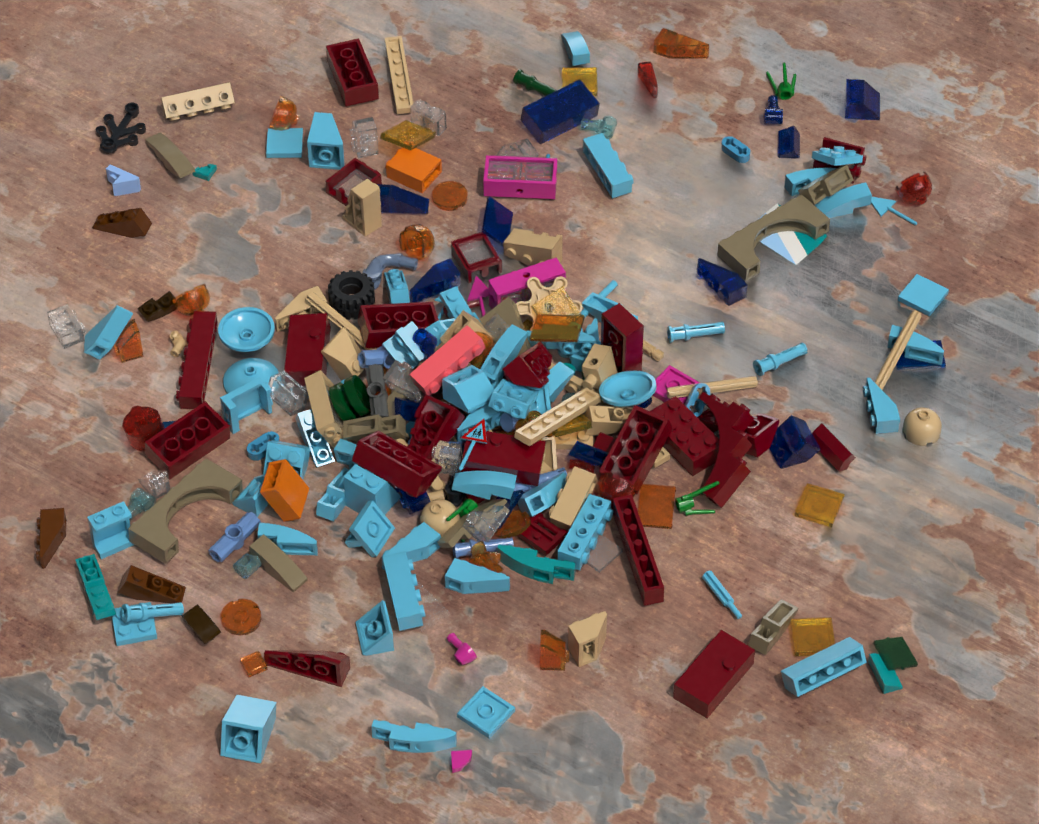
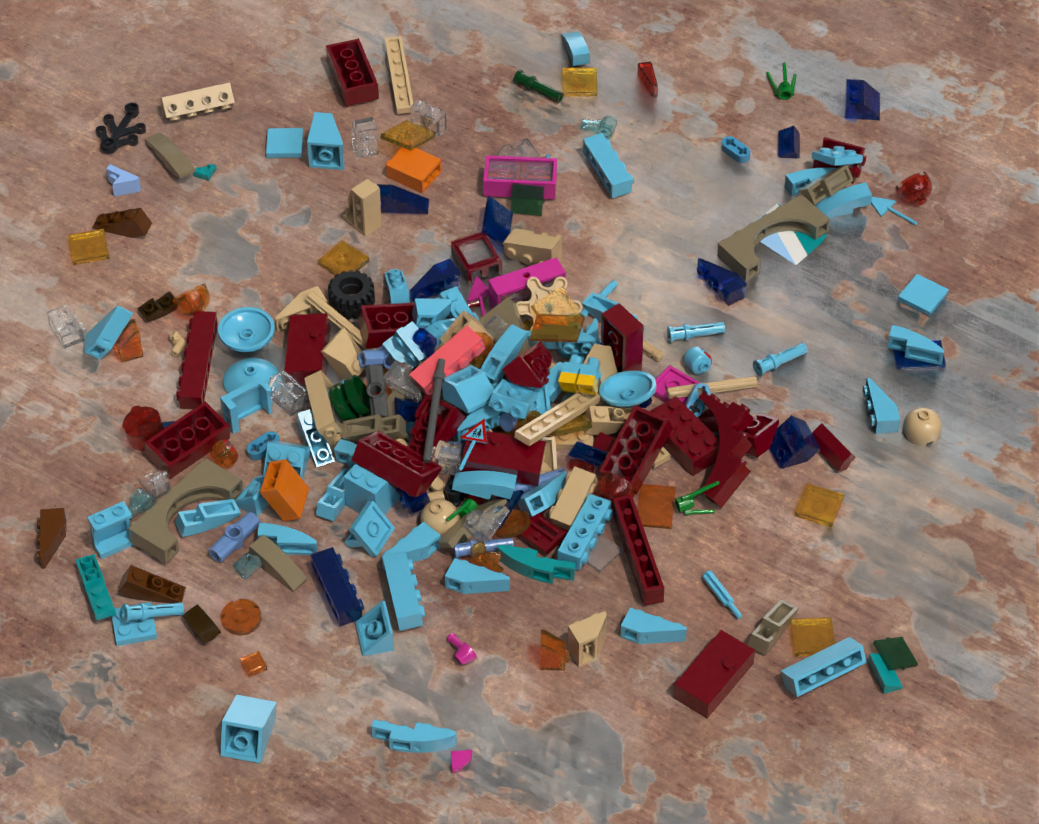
dark red wedge [264,650,350,687] -> none
clear orange cylinder [269,95,300,131] -> none
dark red window [326,158,382,206] -> none
sand blue piece [362,253,418,290] -> none
clear orange cylinder [399,224,435,261] -> none
clear orange tile [432,181,468,211] -> none
medium azure tile [457,686,515,739] -> none
clear blue brick [520,79,600,145] -> none
clear orange slope [653,28,709,59] -> none
clear blue pin [764,95,783,125] -> none
tan axle [874,310,921,390] -> none
none -> clear yellow tile [68,229,110,265]
none -> medium azure slope [175,499,241,537]
none -> clear orange head [210,440,238,469]
none -> clear blue brick [310,547,364,626]
none -> clear yellow tile [318,240,370,275]
none -> medium azure slope [412,298,452,328]
none -> dark grey bar [423,359,445,463]
none -> clear green piece [510,183,545,216]
none -> hips [558,355,601,395]
none -> medium azure slope [620,608,687,644]
none -> medium azure head [684,346,712,375]

